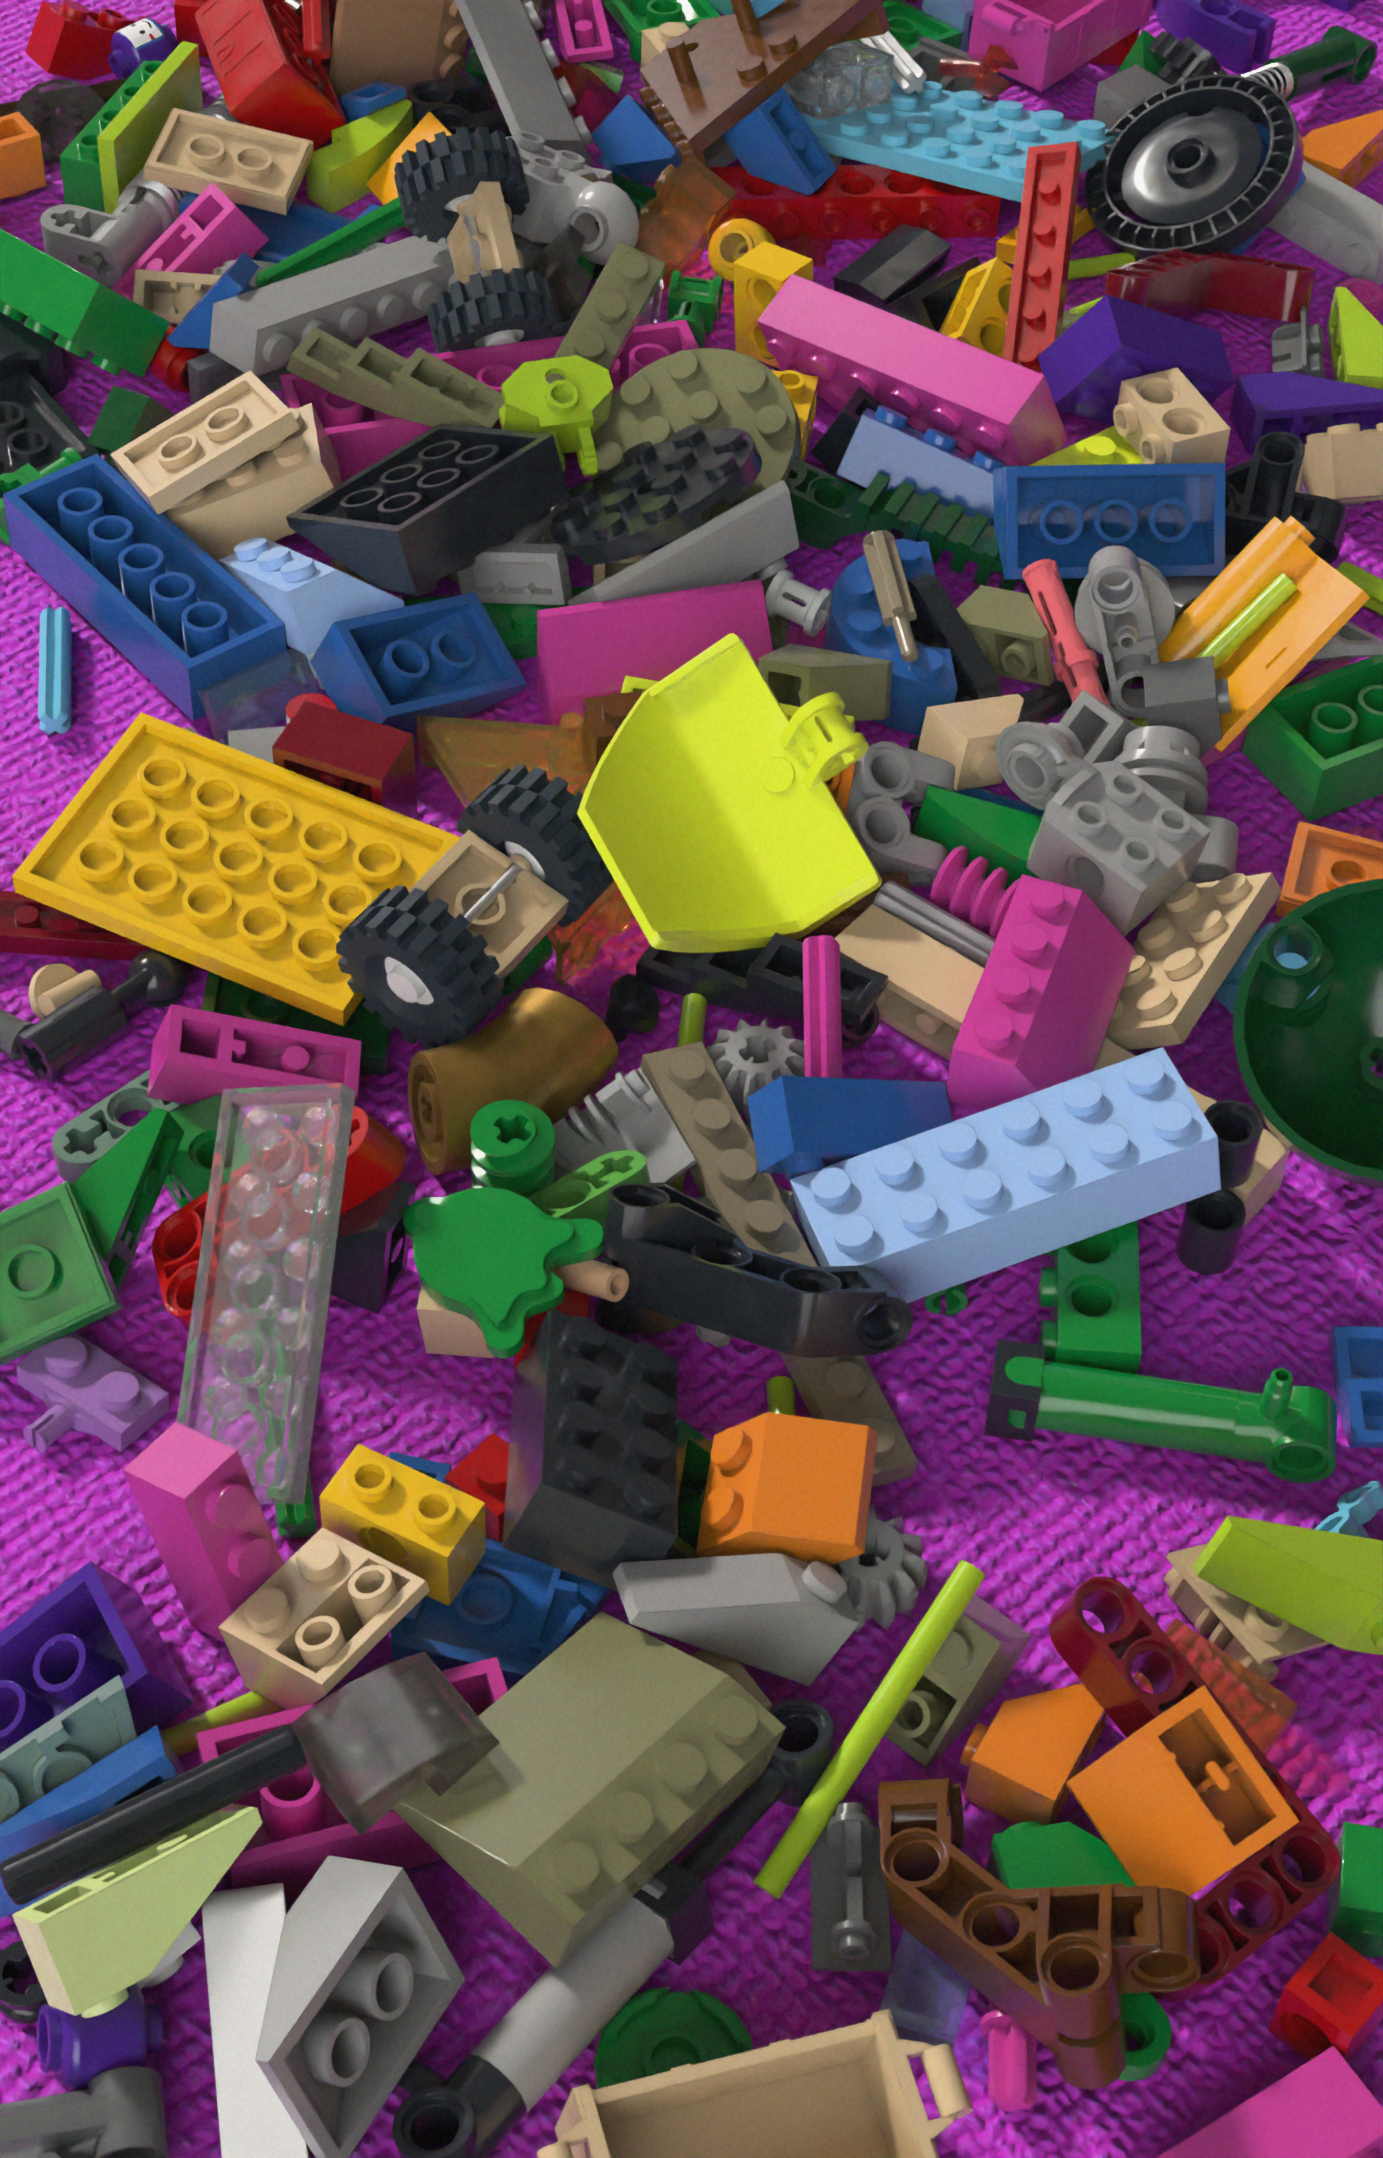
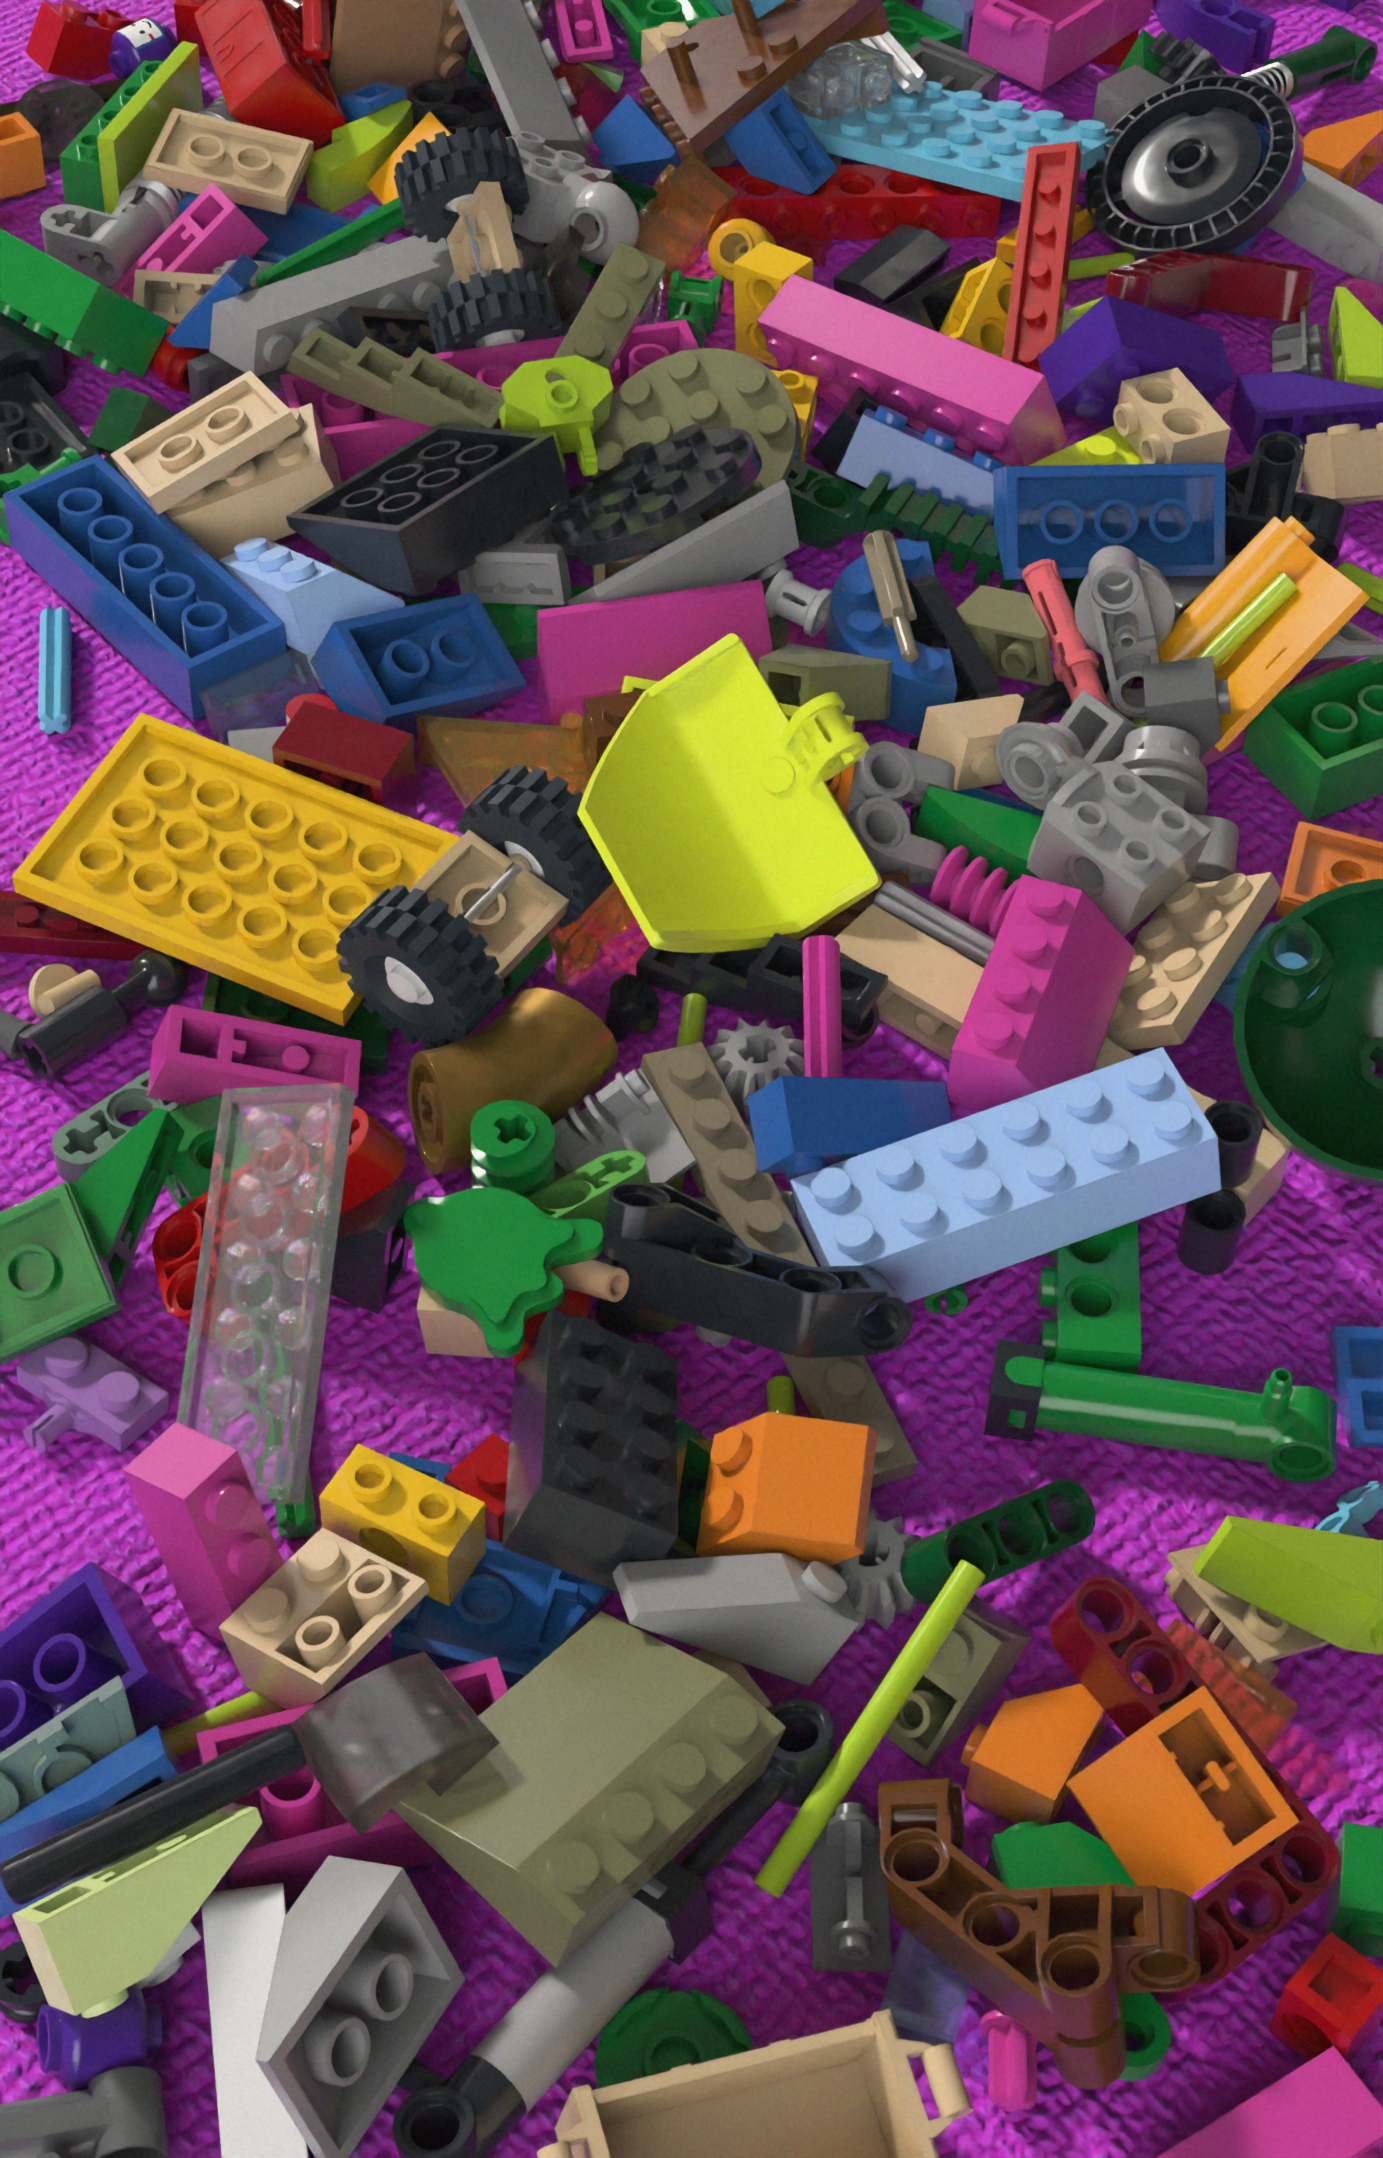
clear red bar [938,45,1018,98] -> none
none -> black plate [336,306,437,358]
none -> dark green beam [900,1479,1096,1606]

